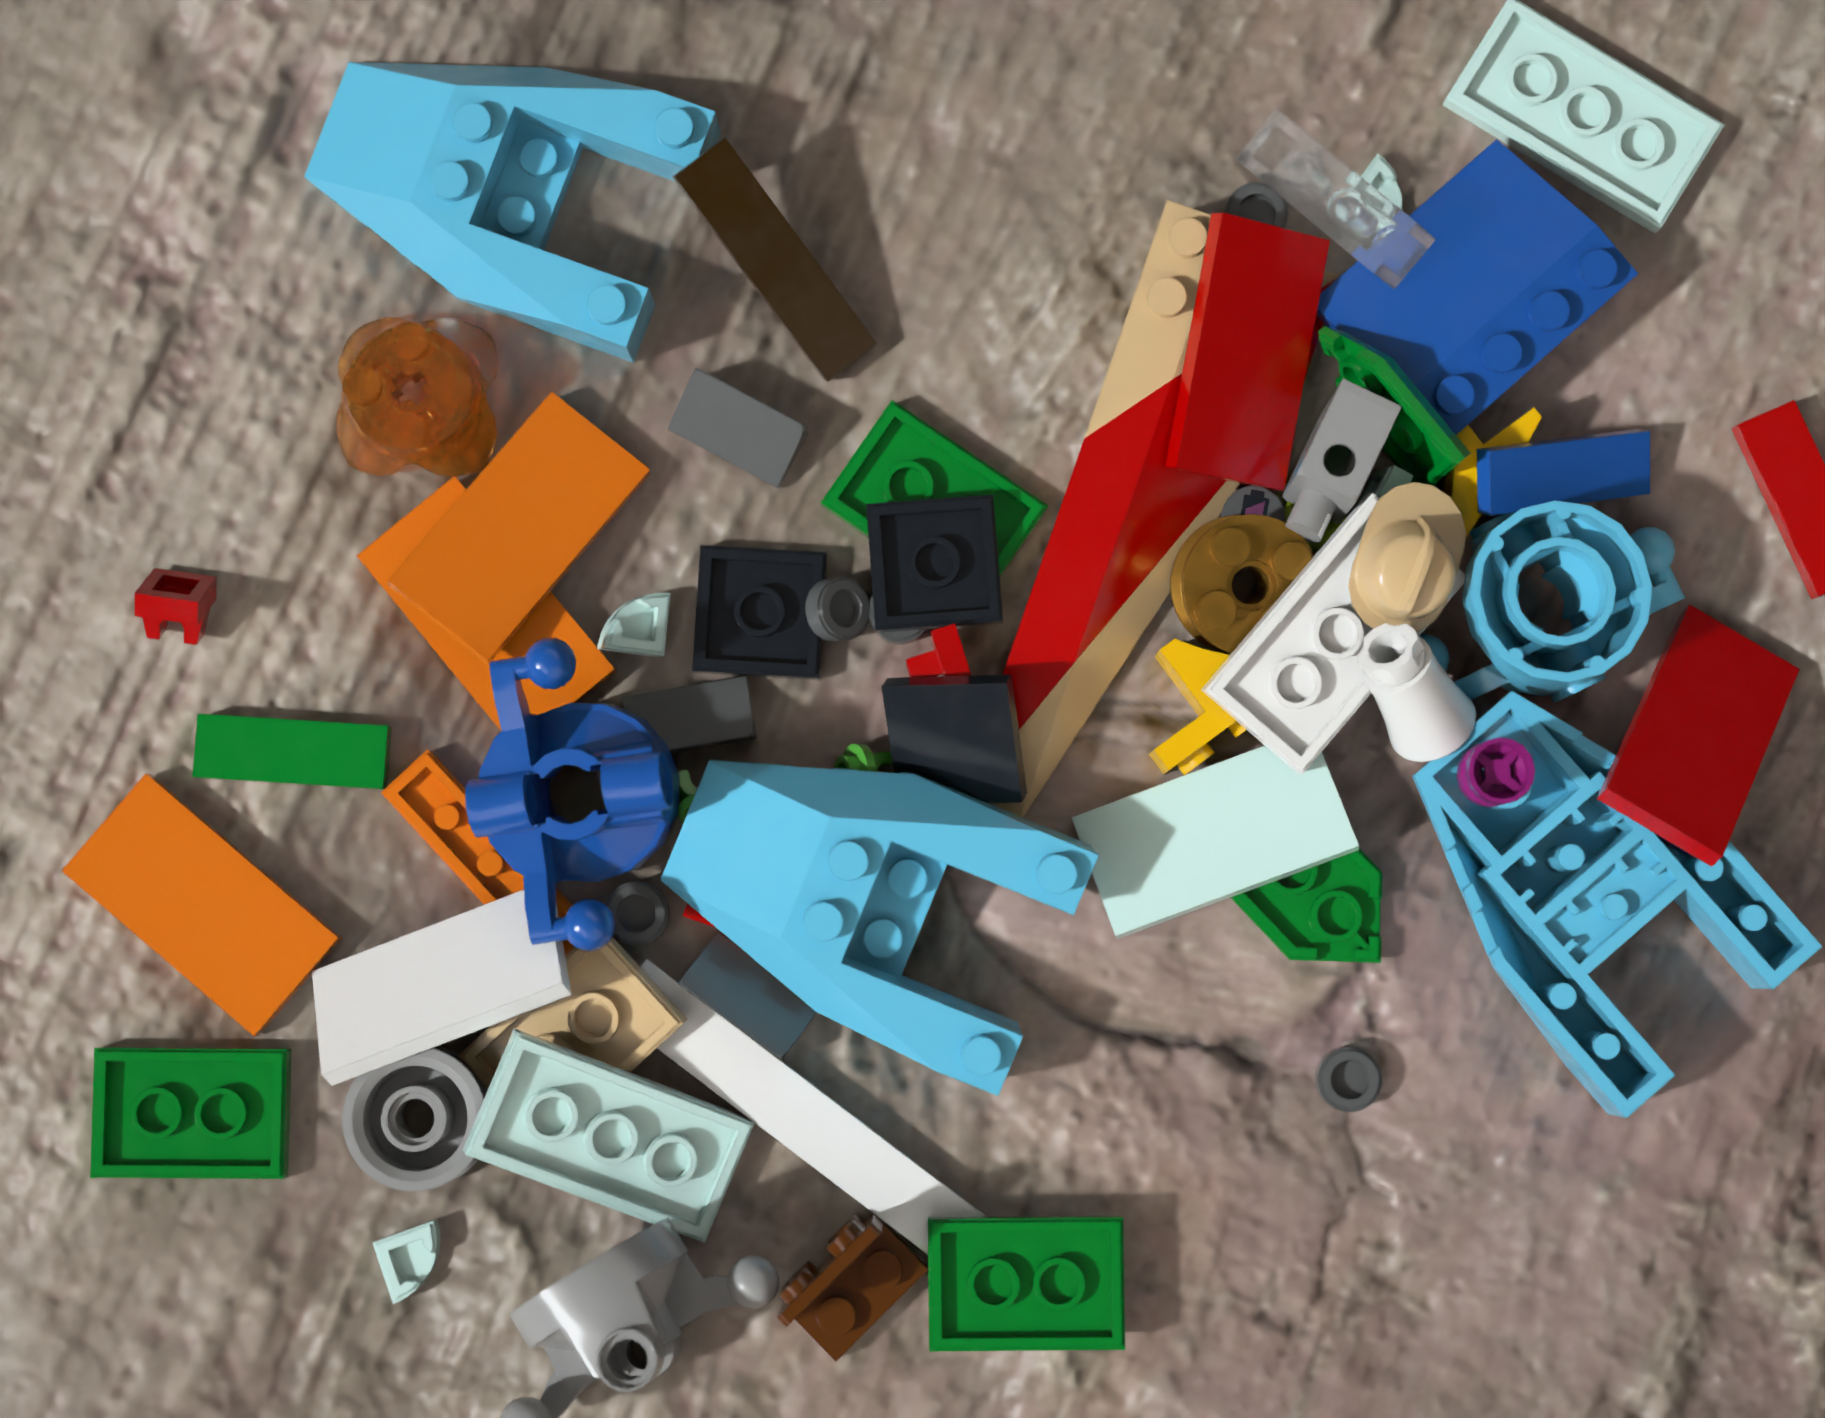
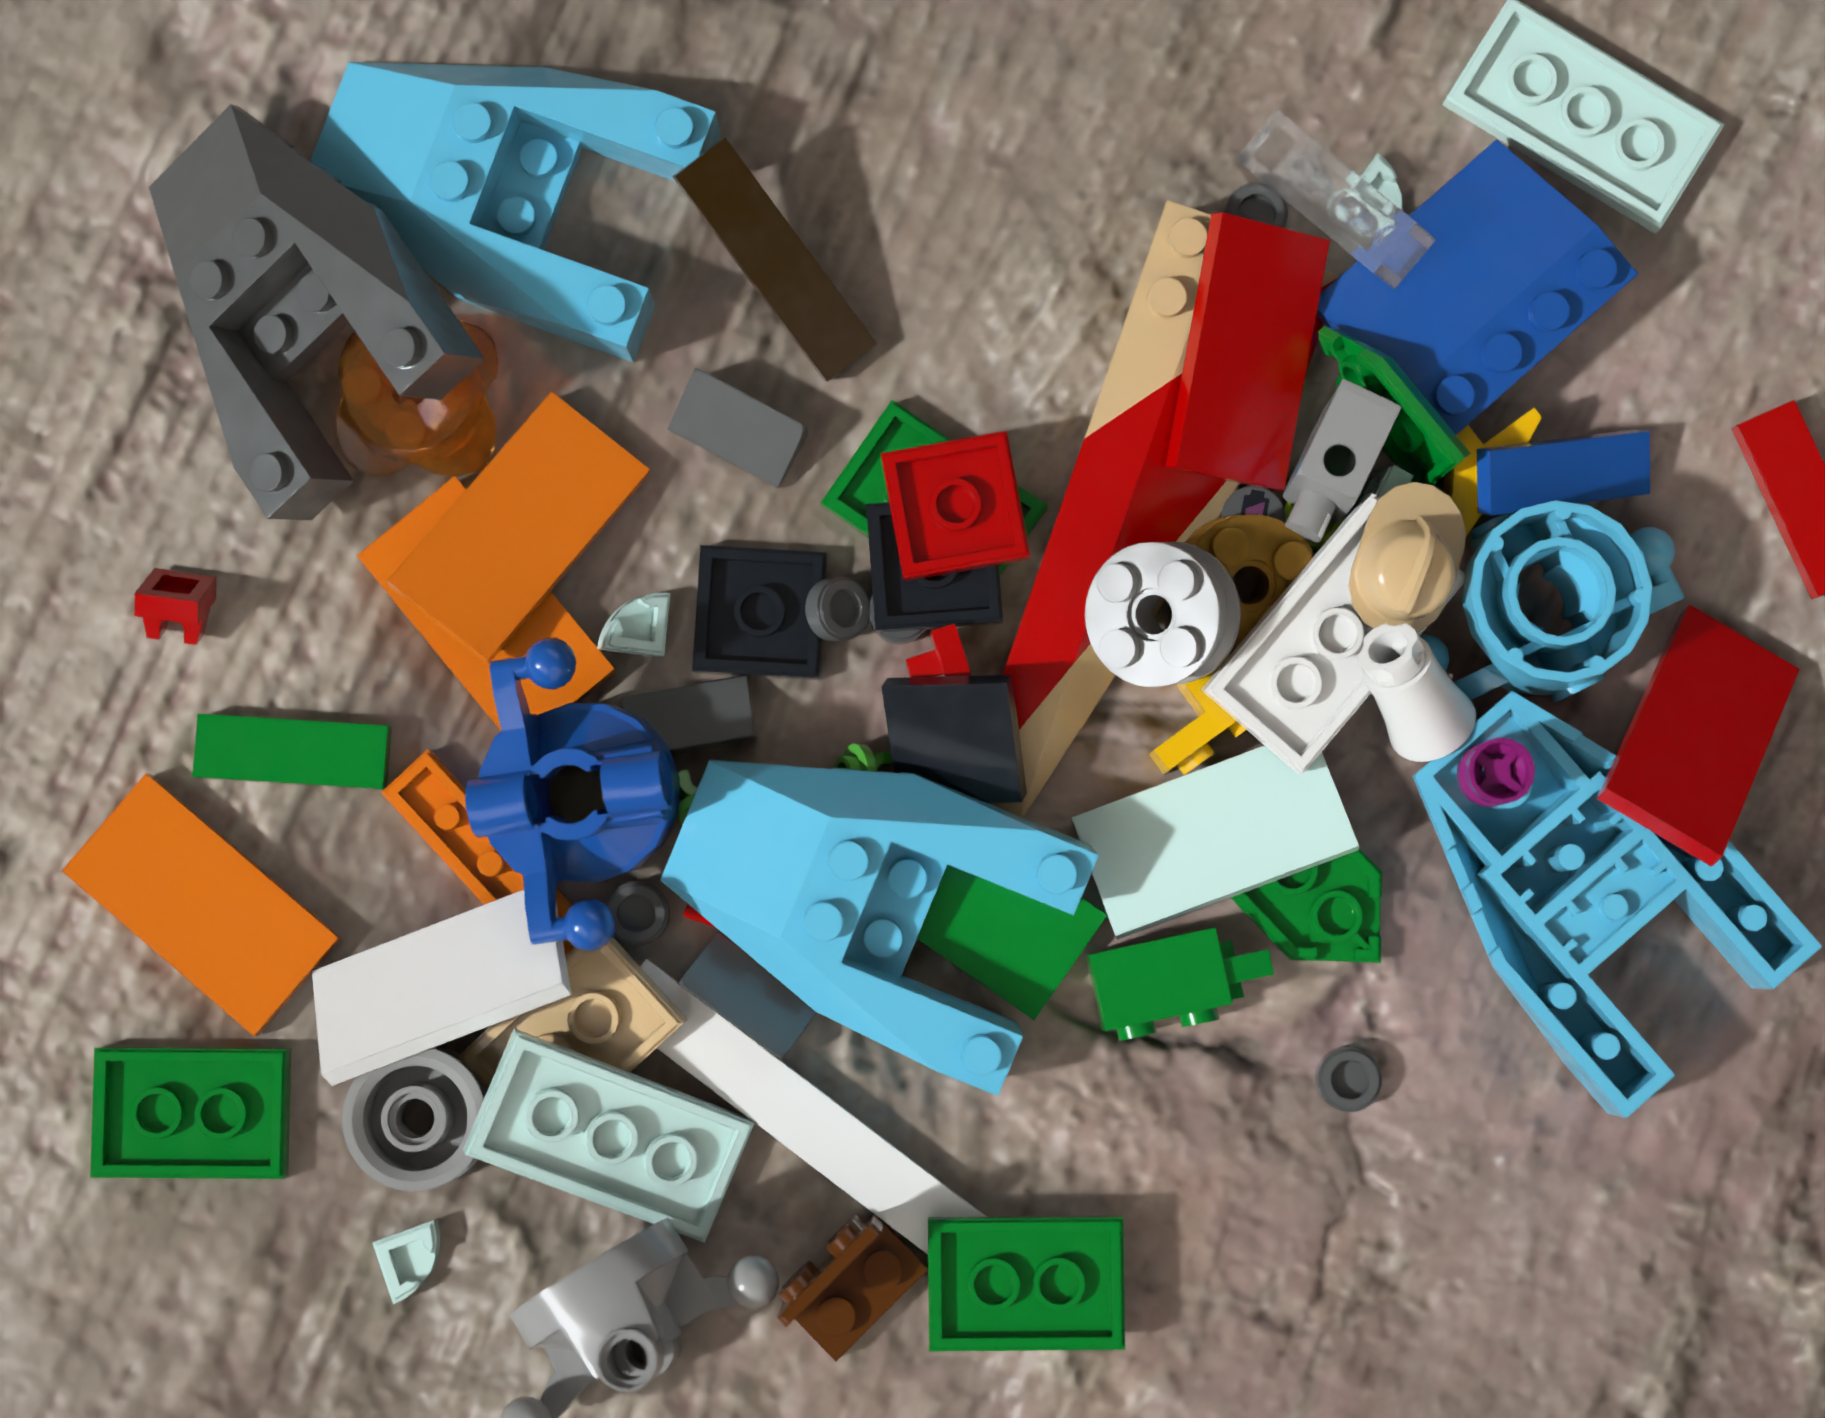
none -> dark grey wedge [149,104,485,520]
none -> red tile [881,431,1030,582]
none -> green tile [917,864,1107,1021]
none -> wheel [1085,542,1241,687]
none -> green hinge [1085,927,1274,1041]

